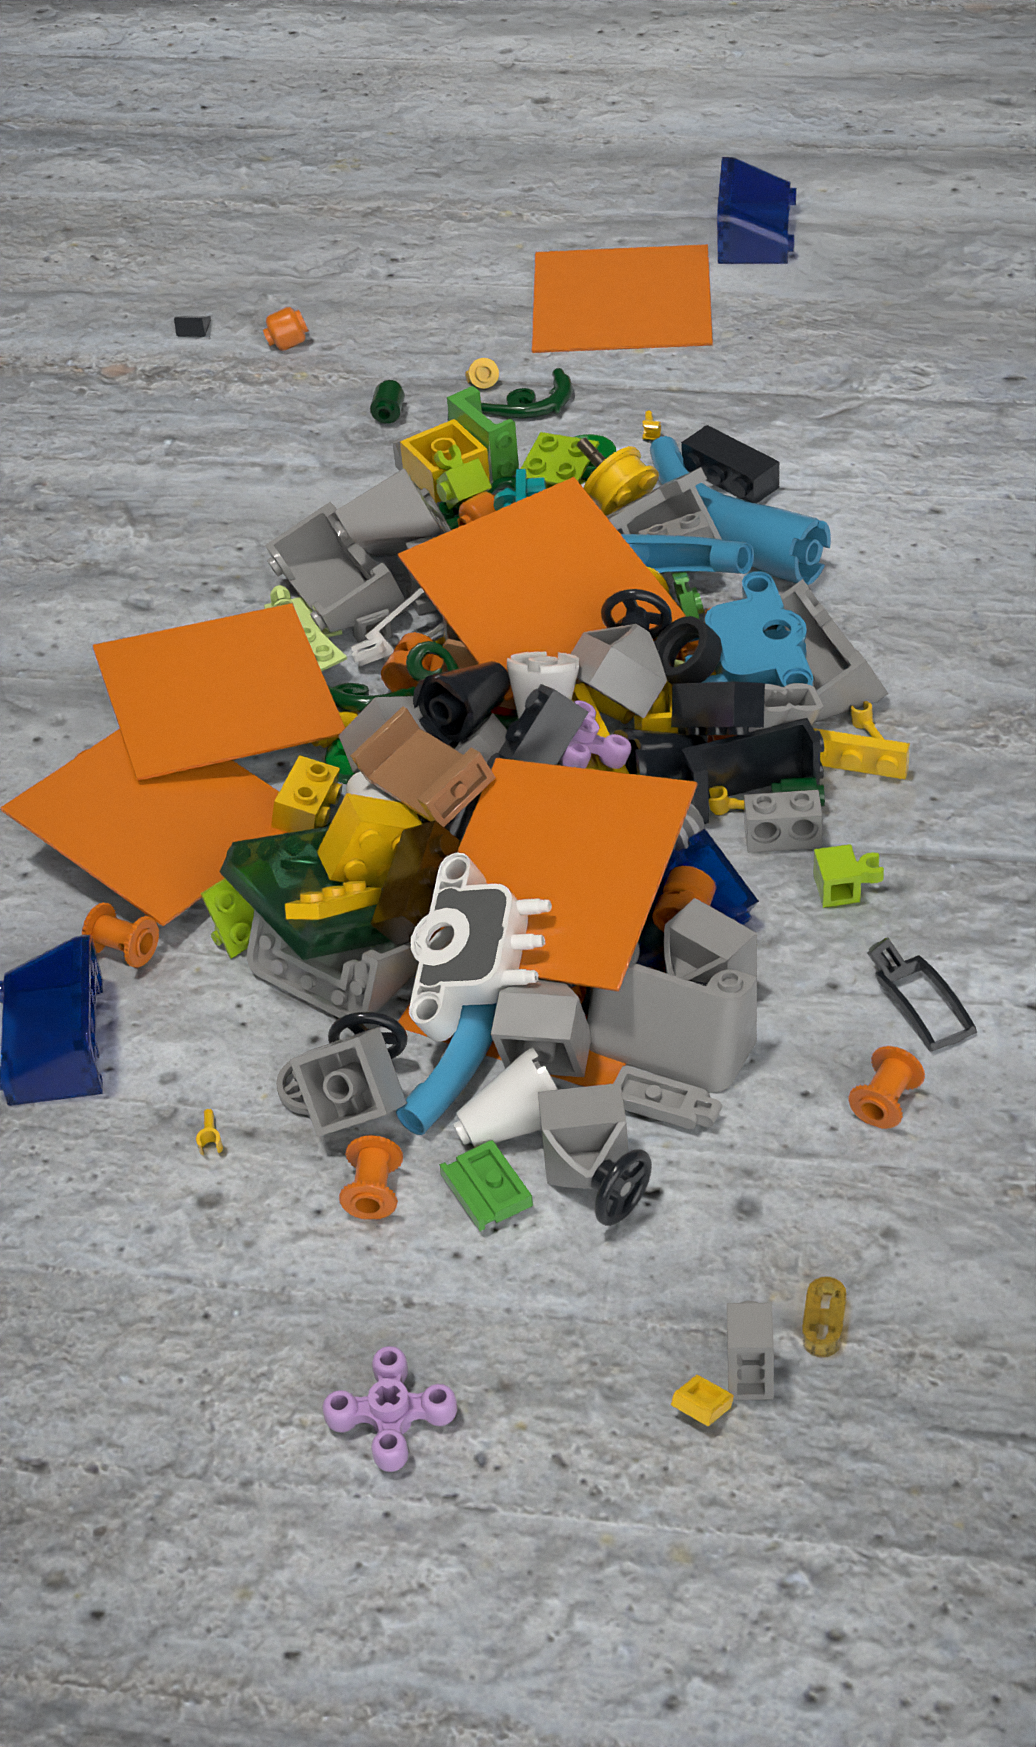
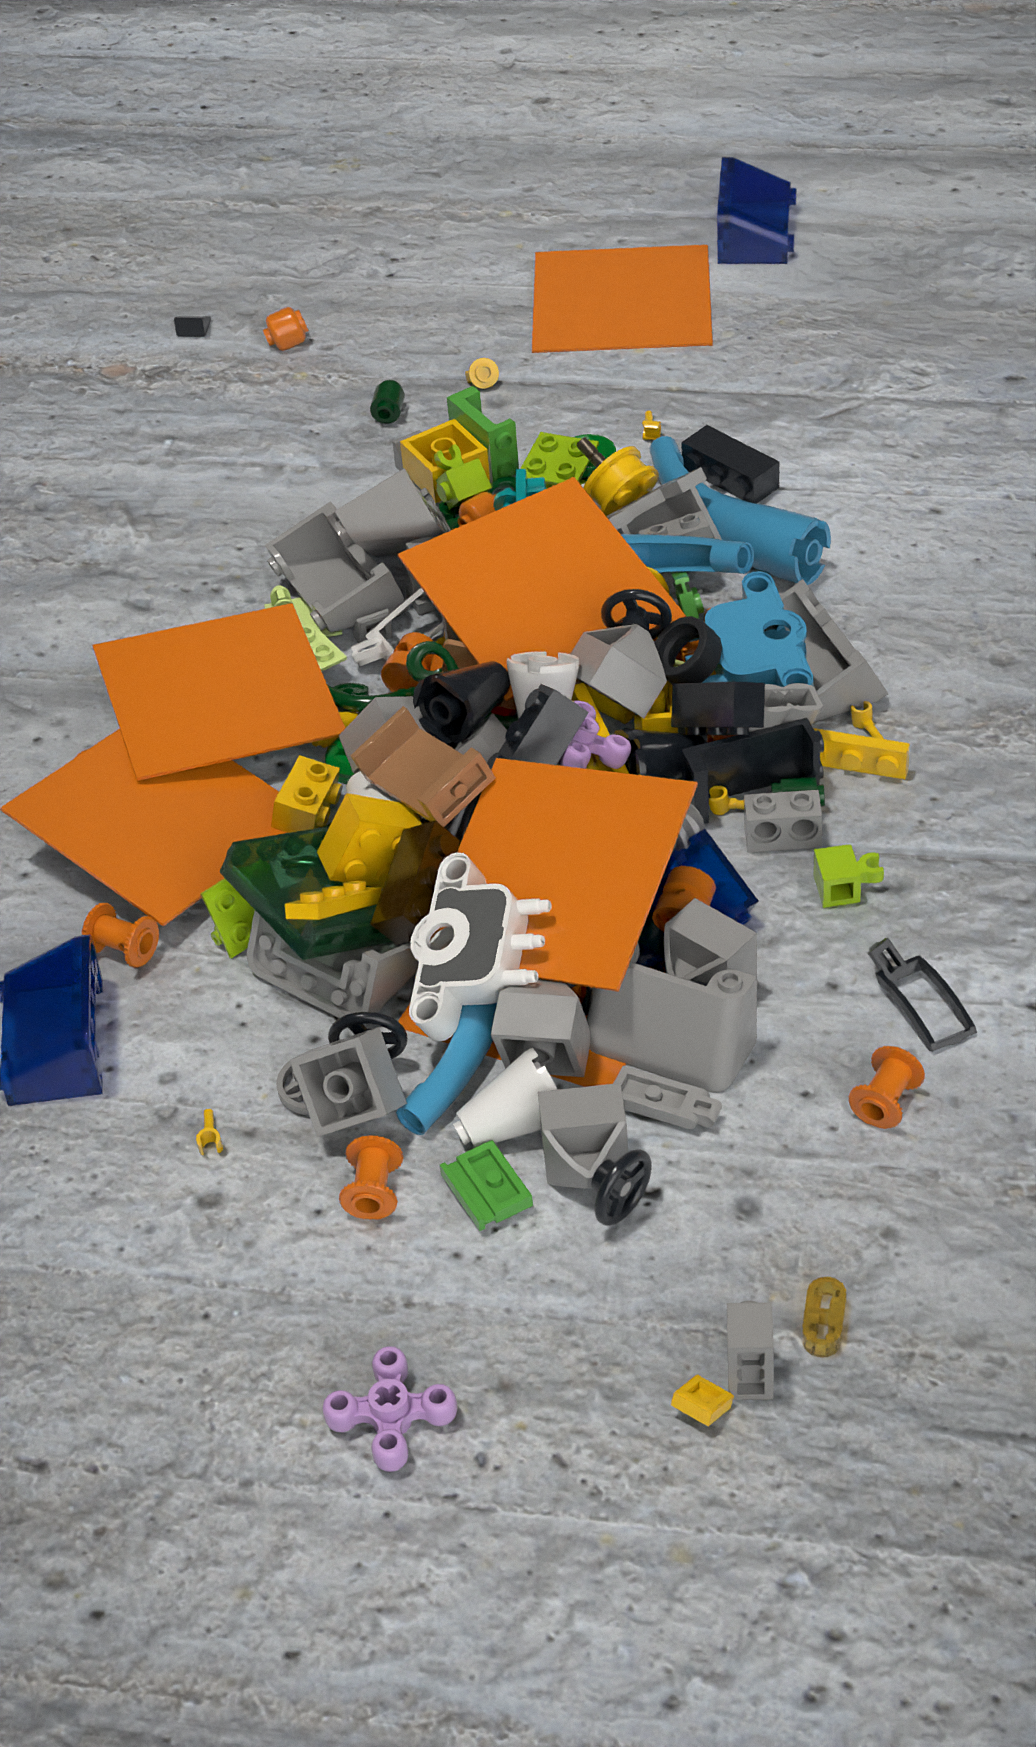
dark green plant [447,368,573,421] -> none

